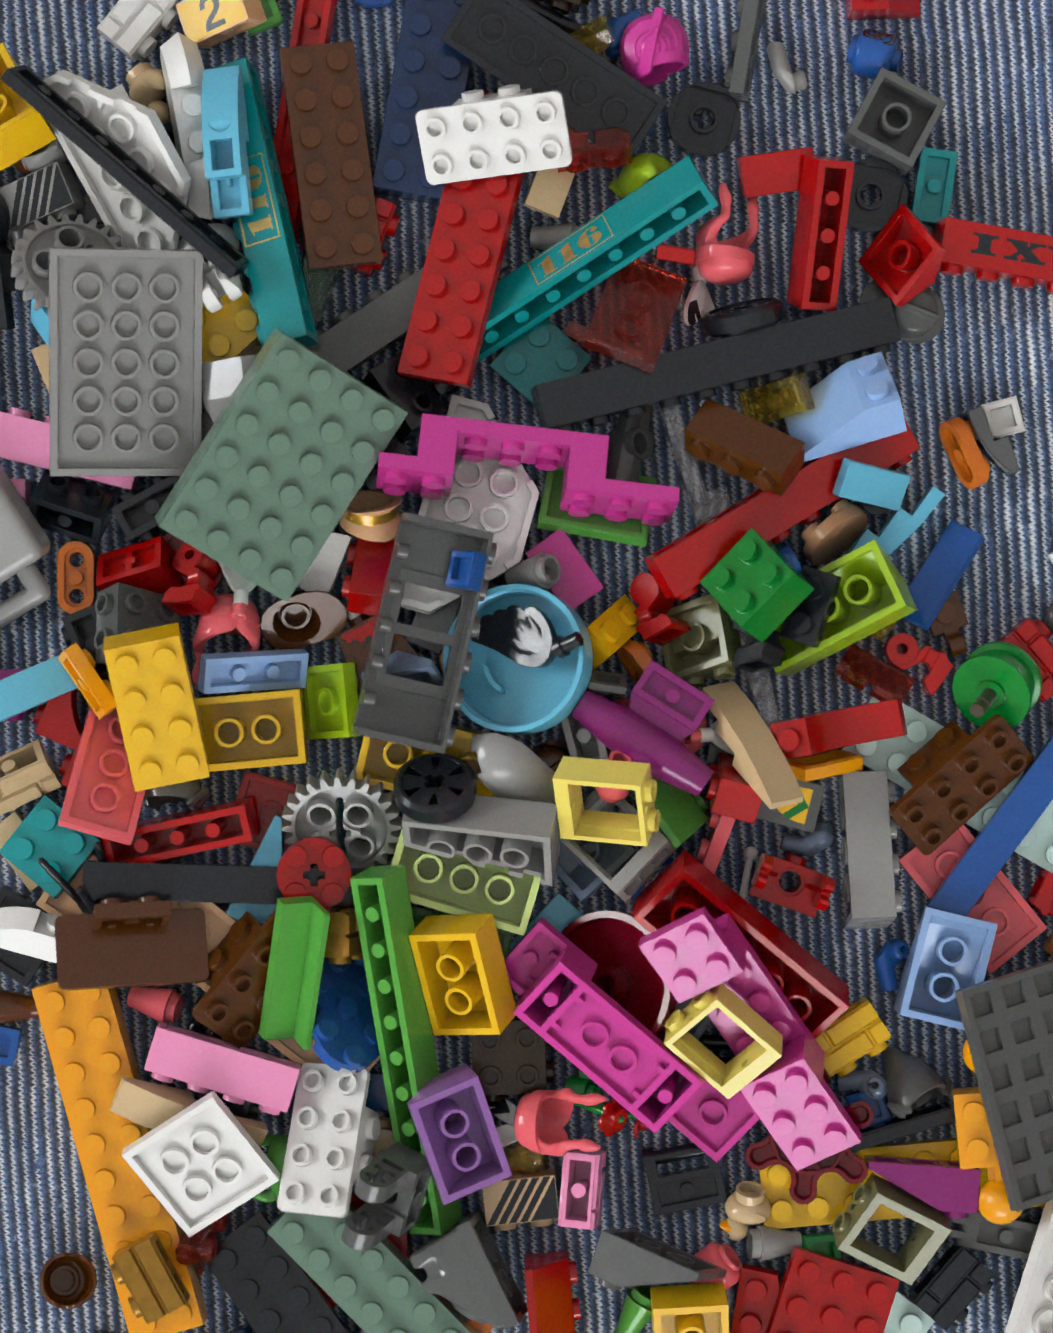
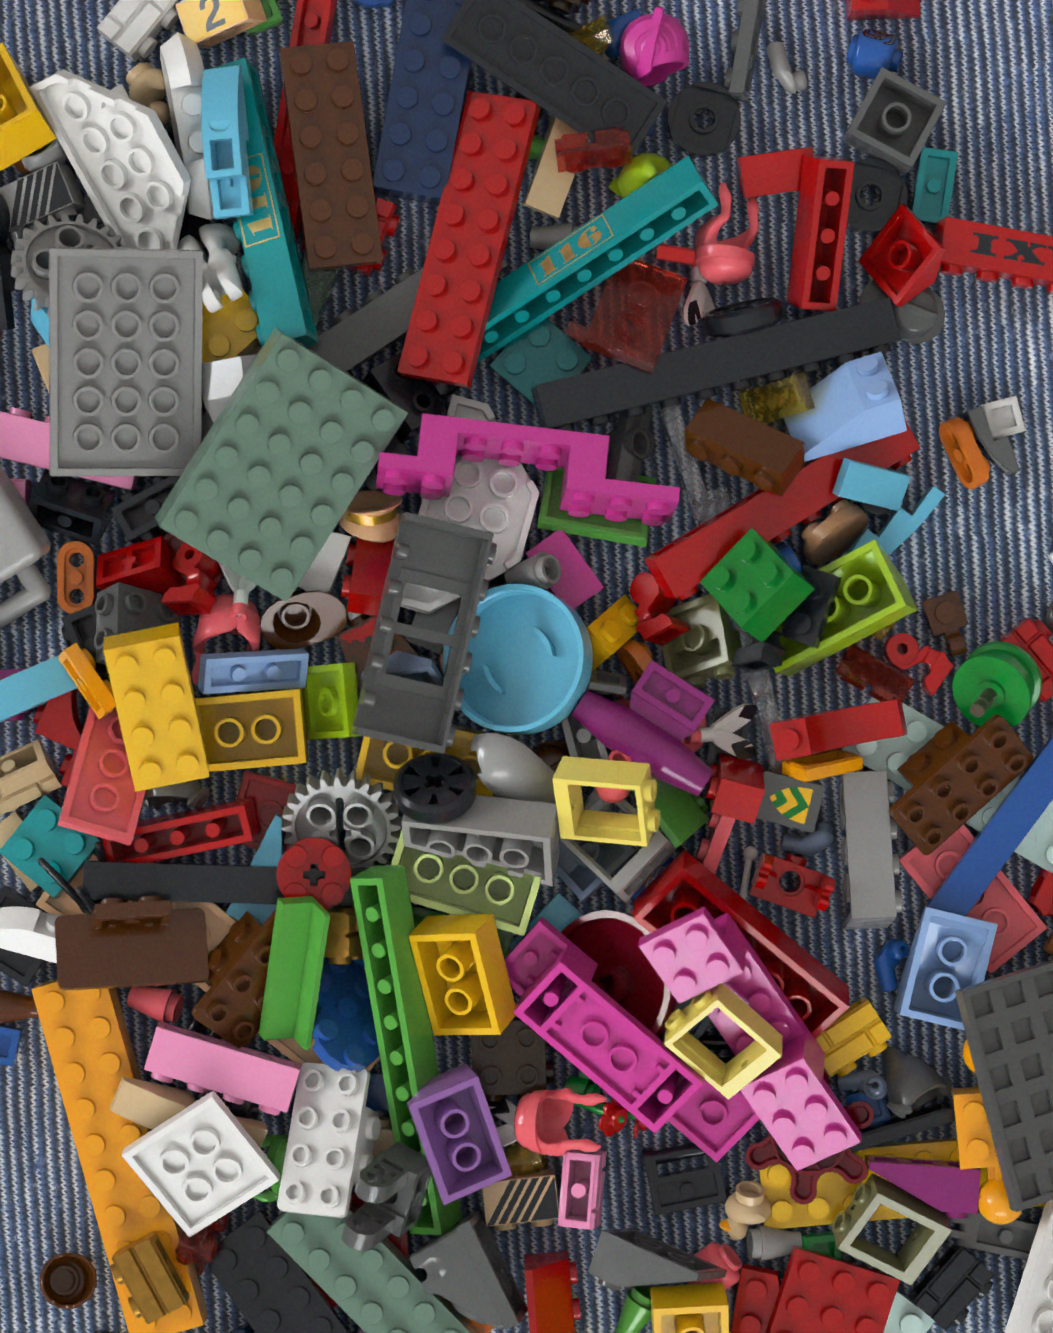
black tile [0,65,250,279] -> none
white bracket [415,84,573,185] -> none
blue tile [445,549,487,592] -> none
black animal [470,605,584,668] -> none
tan slope [701,681,804,810] -> none
blue tile [903,520,985,631] -> none

